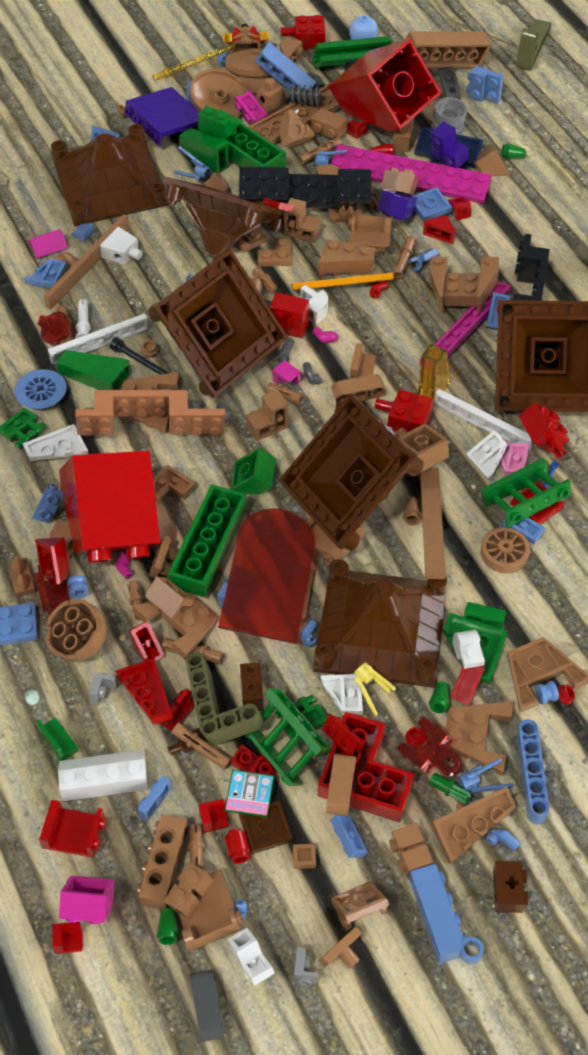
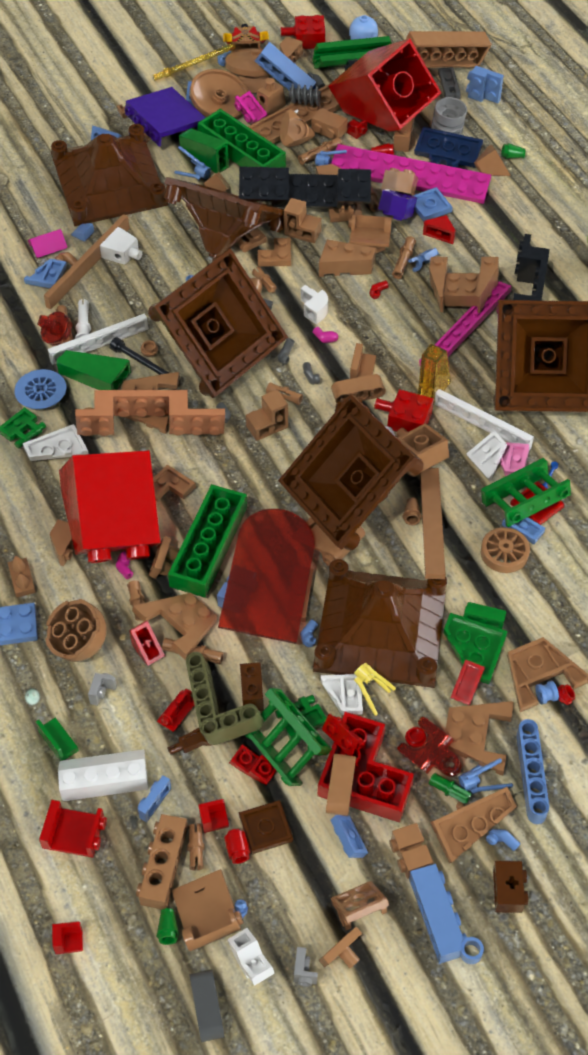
medium blue hinge [32,483,64,524] -> none
red slope [35,537,70,584] -> none
clear red bracket [35,564,70,616] -> none
dark pink piece [59,876,115,924] -> none
medium blue wheel [67,575,89,599] -> none
red wing [115,658,173,725] -> none
medium nougat panel [145,576,194,618] -> none
medium nougat piece [164,862,213,919] -> none
medium nougat pin [171,722,231,770] -> none
green slope [198,105,242,140] -> none
piece [224,770,275,818] -> none
green slope [230,448,276,495] -> none
red tile [262,197,294,212] -> none
red brick [269,292,309,338] -> none
dark pink panel [272,360,300,385] -> none
light orange tile [291,273,394,290] -> none
medium nougat plate [293,844,316,869] -> none
green cone [429,682,449,713] -> none
dark purple brick [431,122,469,168] -> none
red bracket [448,197,472,220] -> none
white brick [452,630,485,669] -> none
medium blue plate [486,292,510,329] -> none
olive beam [516,19,551,70] -> none
red brick [518,402,570,458] -> none

